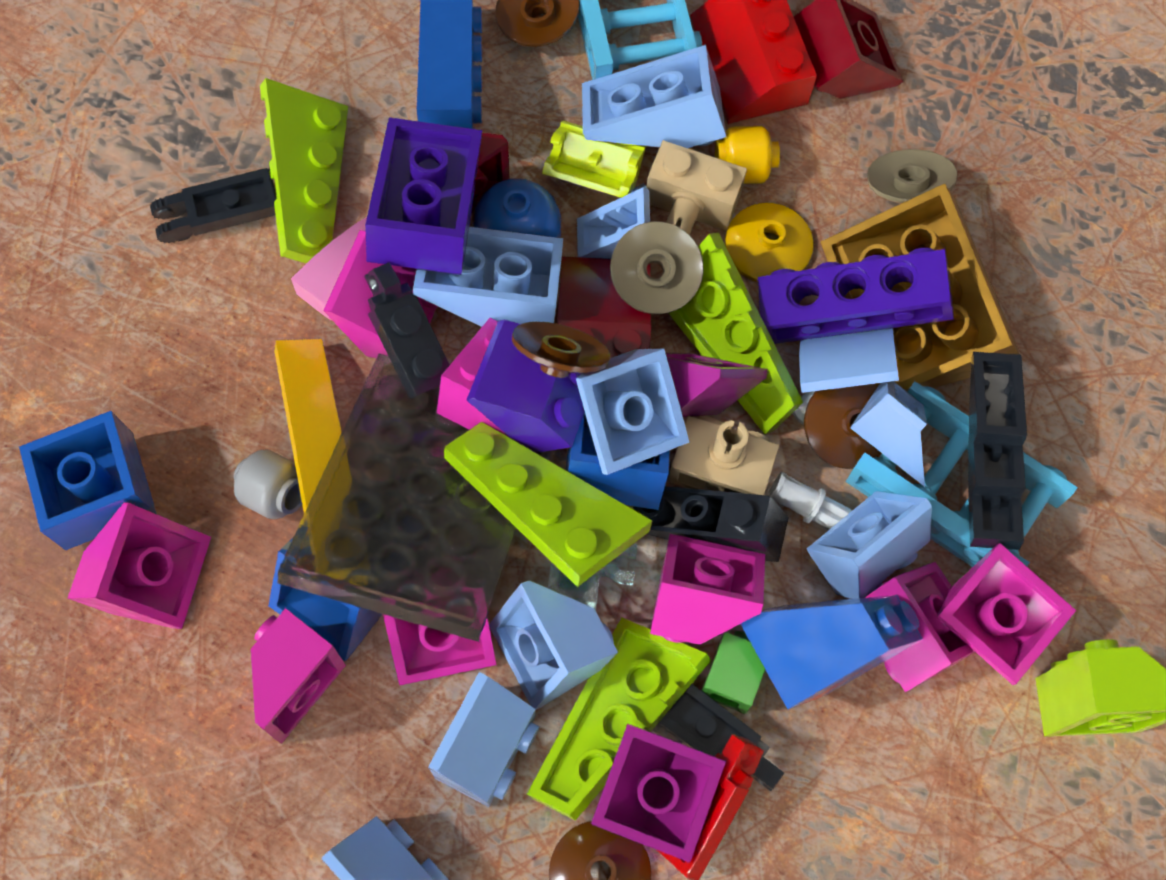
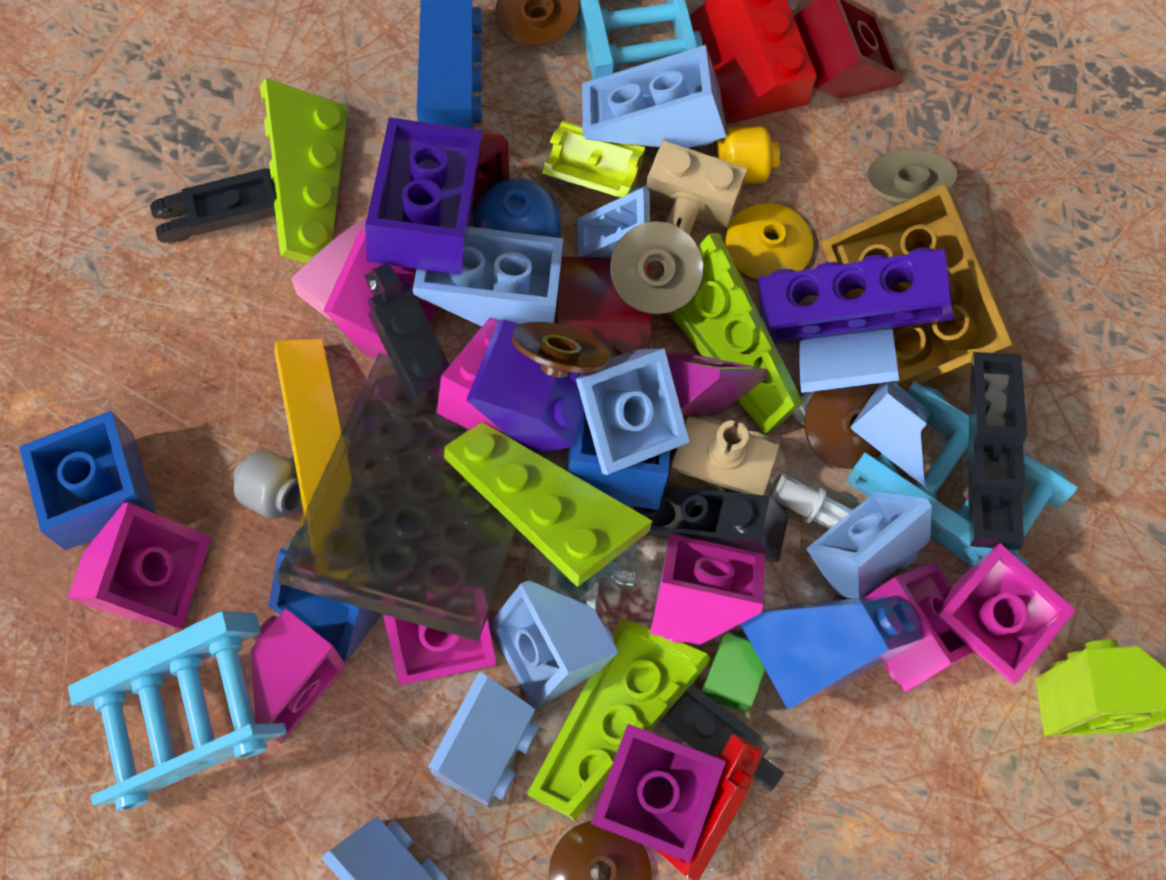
none -> medium azure fence [68,611,287,811]

